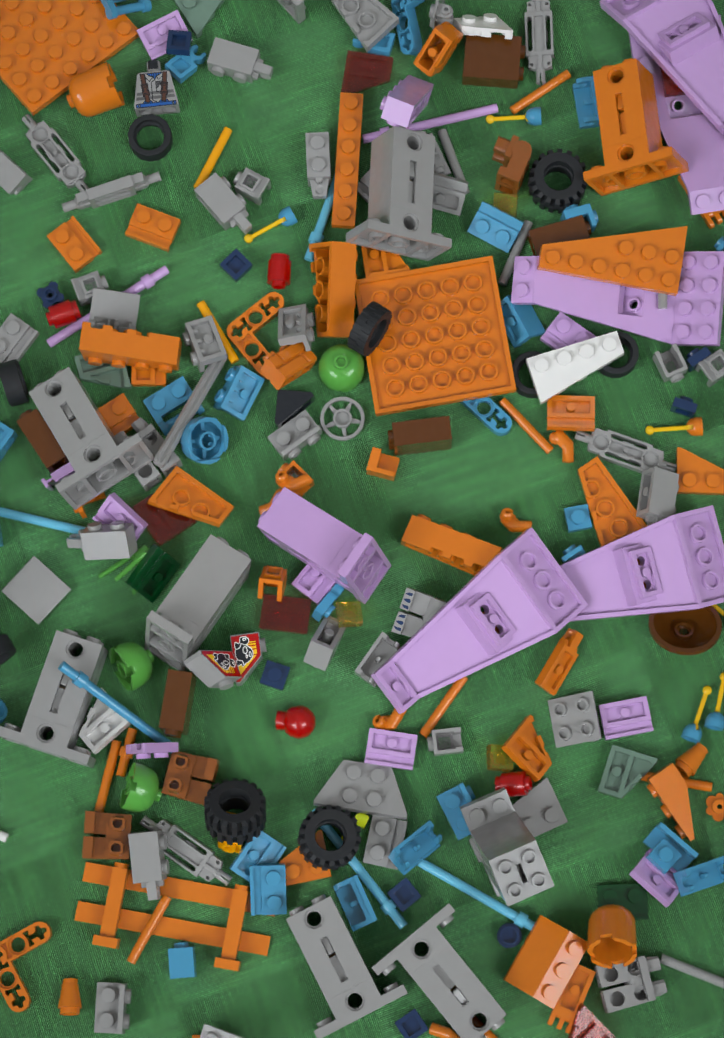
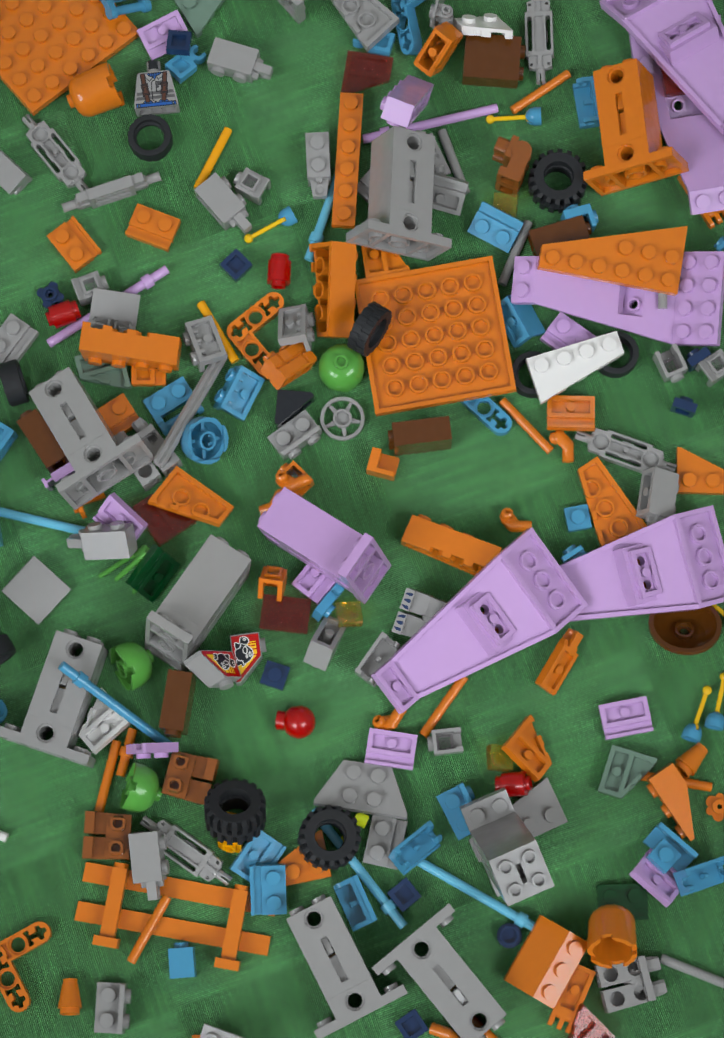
light grey hinge [548,691,602,748] -> none
hinge [645,417,703,436] -> none

